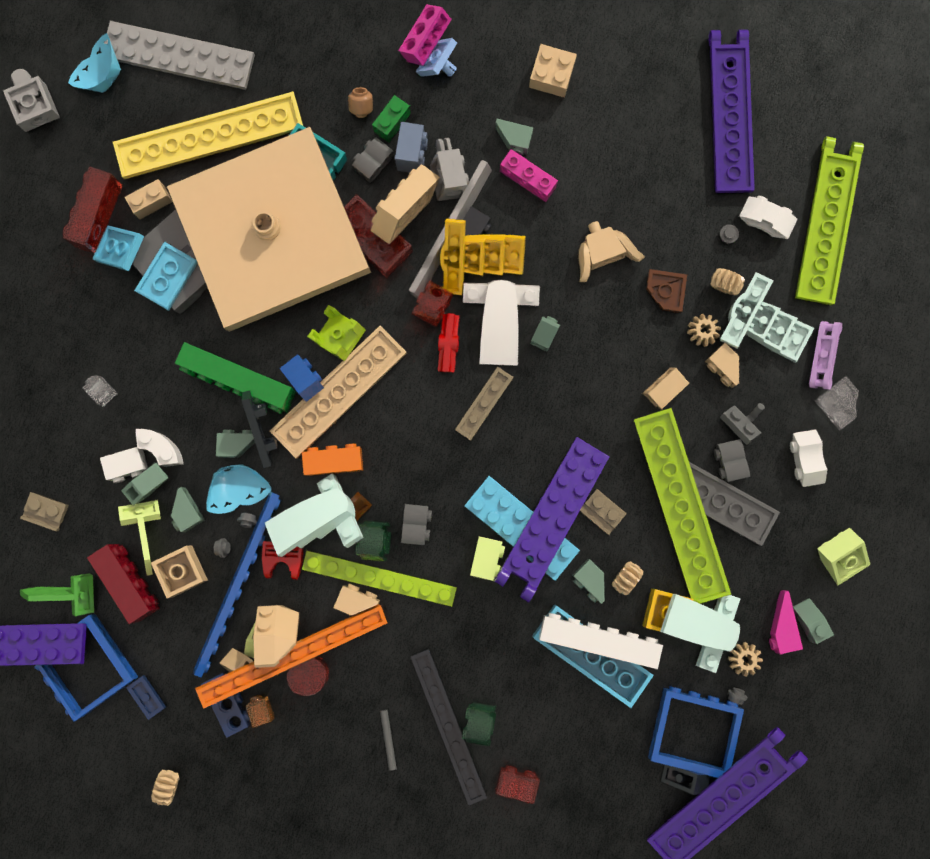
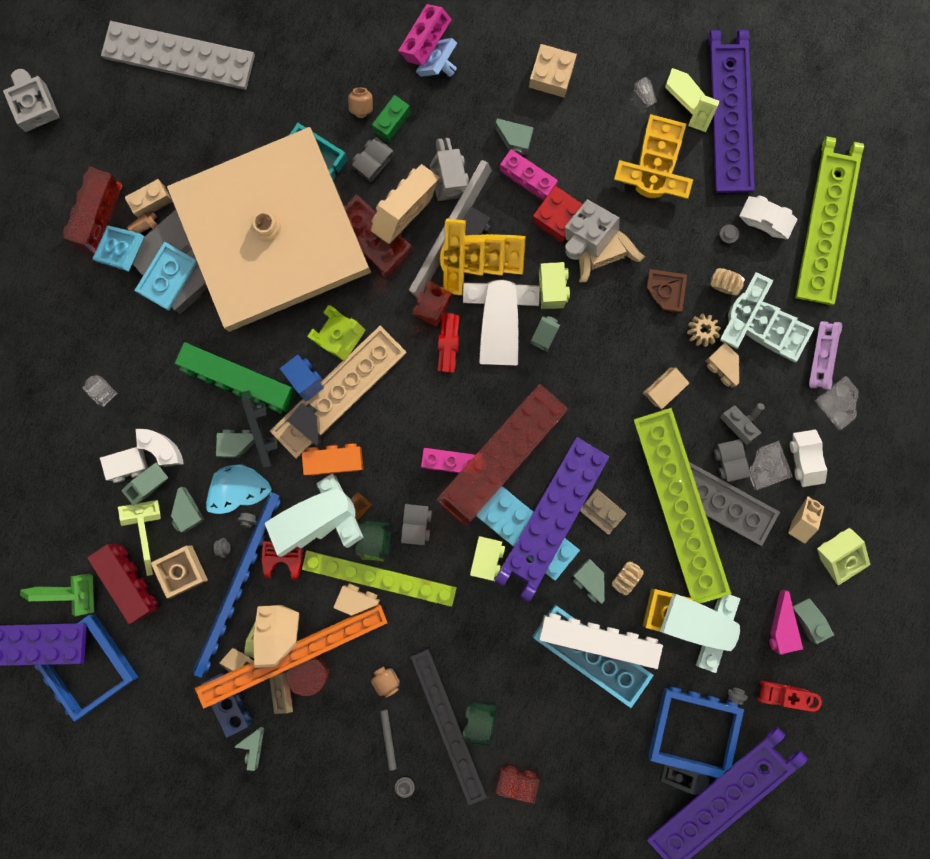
dark tan plate [20,492,69,531] -> none
medium azure piece [68,33,121,93] -> none
light yellow plate [113,92,303,179] -> none
dark blue plate [126,675,166,720] -> none
tan gear [151,770,179,806] -> none
clear orange brick [246,695,275,728] -> none
sand blue brick [395,122,428,173] -> none
dark tan plate [455,367,513,441] -> none
tan gear [728,642,763,677] -> none
none -> medium nougat plant [127,212,158,234]
none -> sand green slope [235,727,264,771]
none -> dark tan plate [270,672,293,714]
none -> black slope [287,403,321,447]
none -> medium nougat head [371,667,400,698]
none -> dark grey plate [395,777,415,798]
none -> dark pink brick [421,448,481,476]
none -> clear red brick [437,384,568,526]
none -> red brick [532,186,583,243]
none -> yellowish green brick [539,262,570,309]
none -> light grey brick [565,199,619,259]
none -> yellow slope [614,114,693,199]
none -> clear cone [634,77,657,107]
none -> yellowish green piece [665,68,719,132]
none -> clear plate [749,441,793,490]
none -> red piece [757,681,822,712]
none -> tan slope [789,497,824,543]

